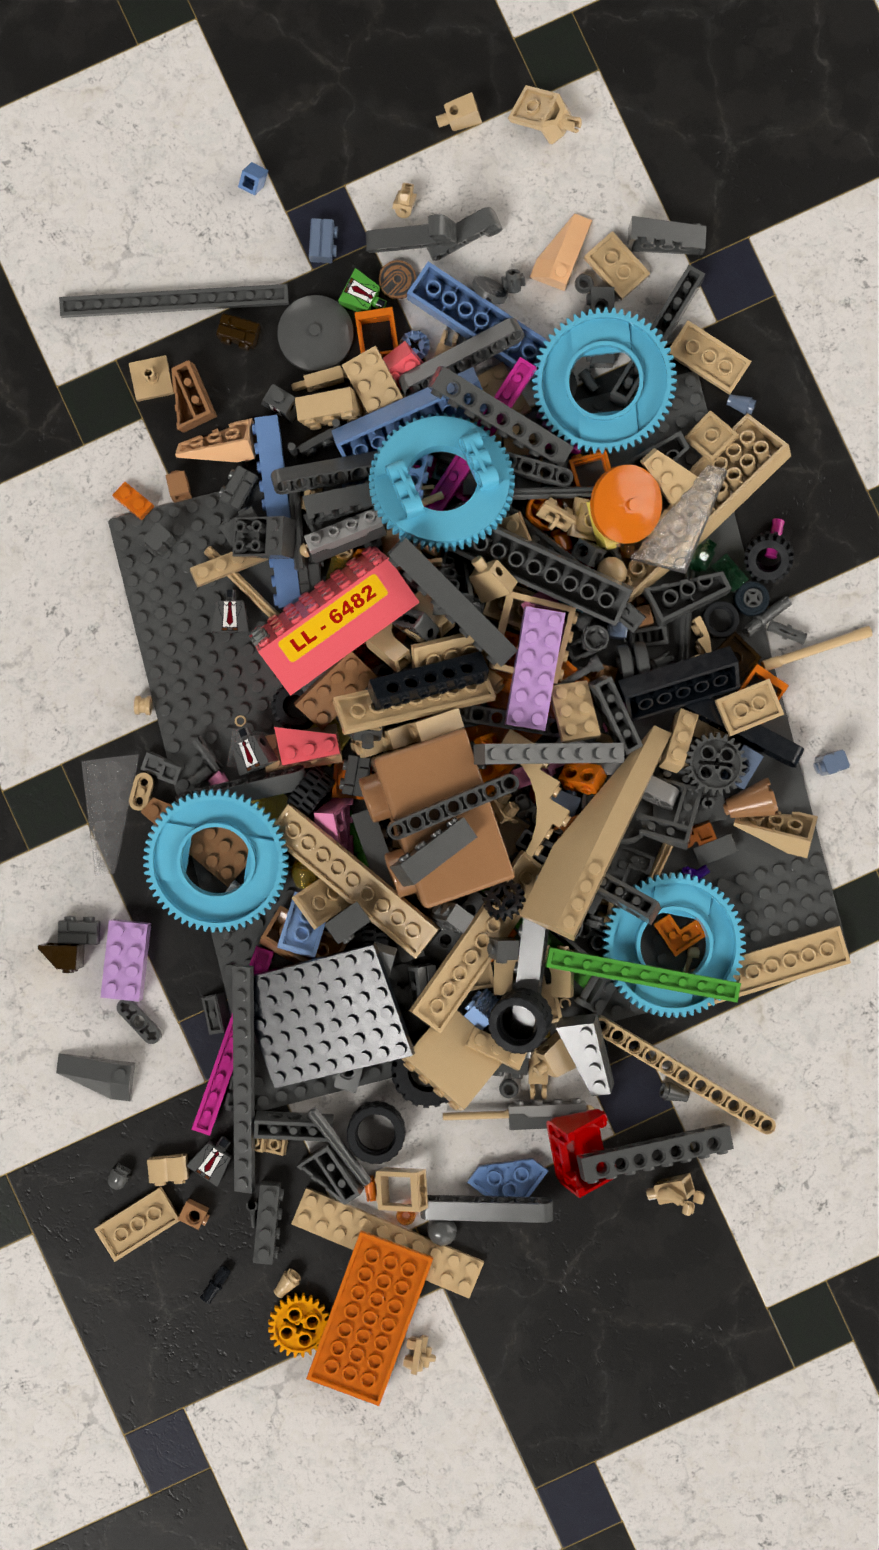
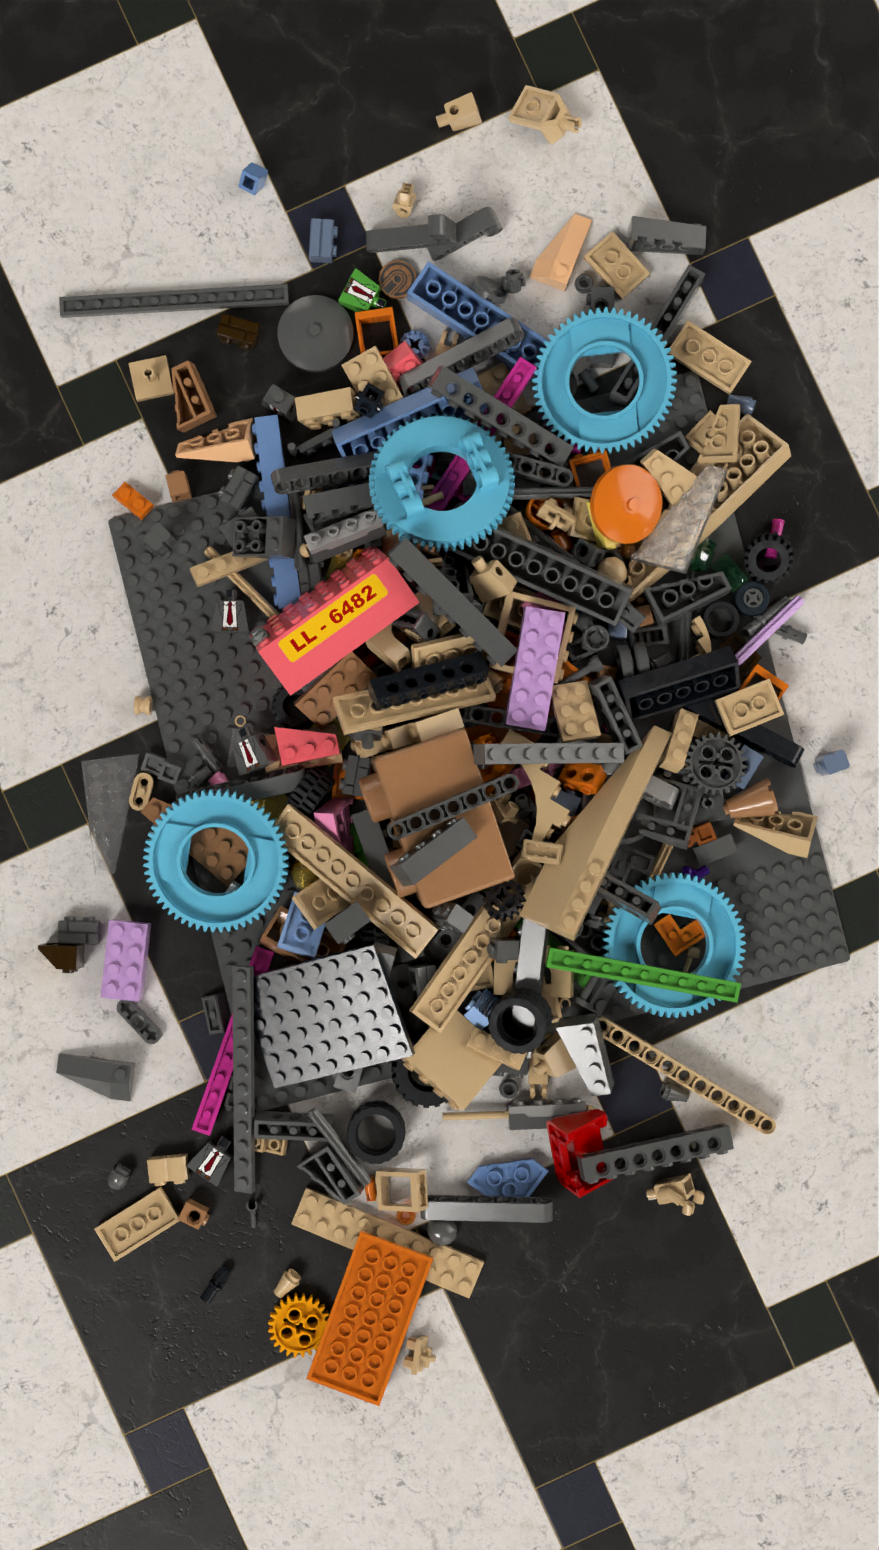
dark grey brick [253,1180,284,1265] -> none
tan piece [291,366,349,392] -> none
tan plate [691,926,851,1006] -> none
tan piece [761,626,873,671] -> none
none -> black brick [354,383,385,419]
none -> tan plate [520,839,563,866]
none -> tan wing [697,404,741,463]
none -> lavender axle [735,595,804,665]

